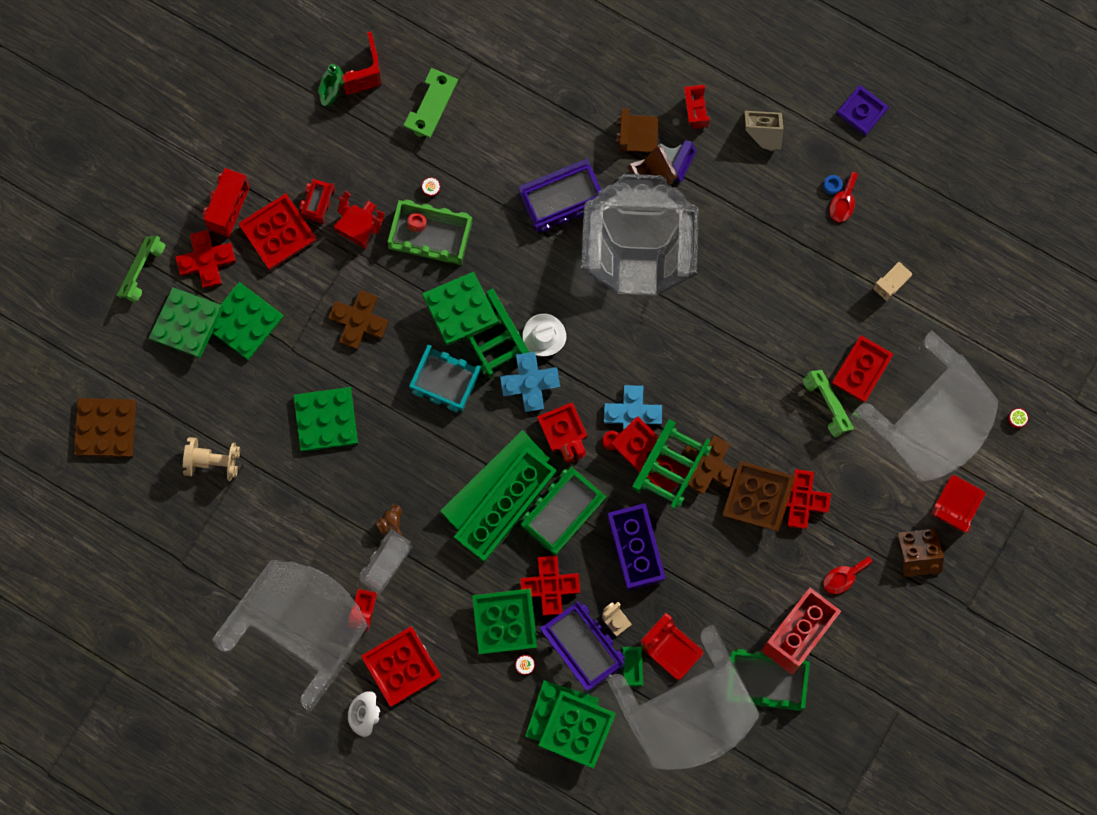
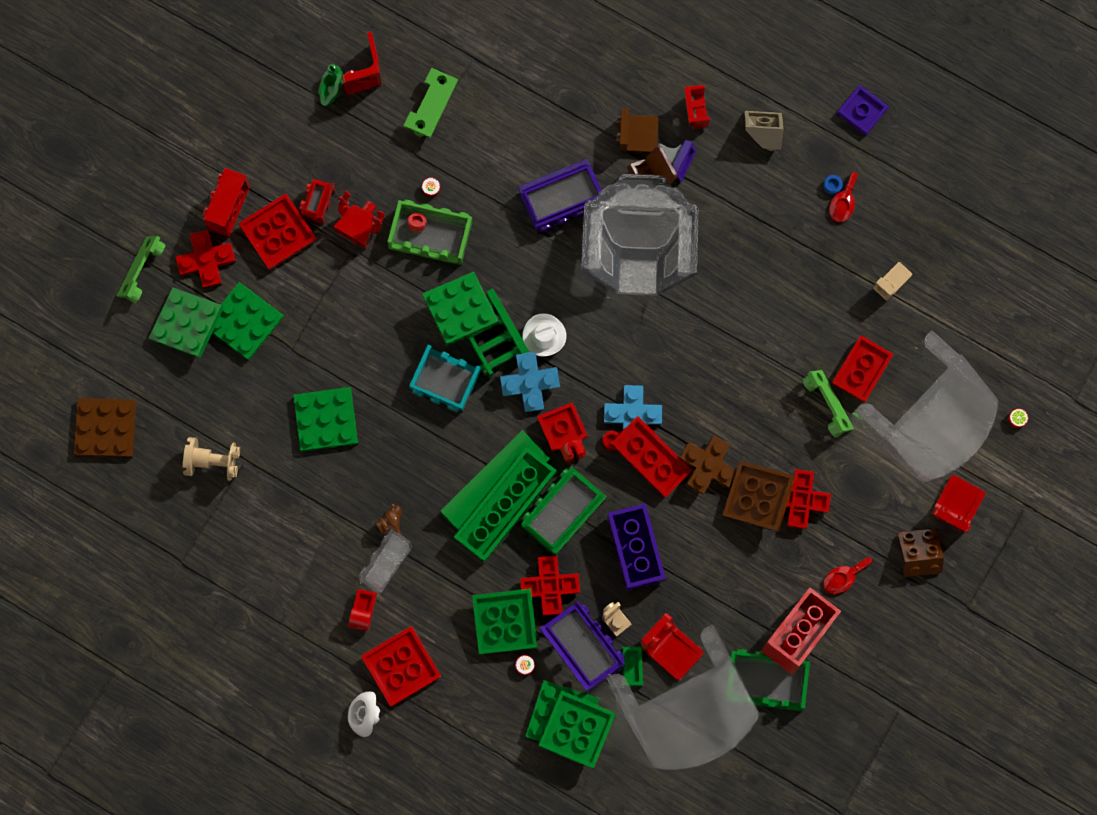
clear windscreen [212,560,367,712] -> none
reddish brown plate [329,290,389,350] -> none
green fence [632,419,712,511] -> none

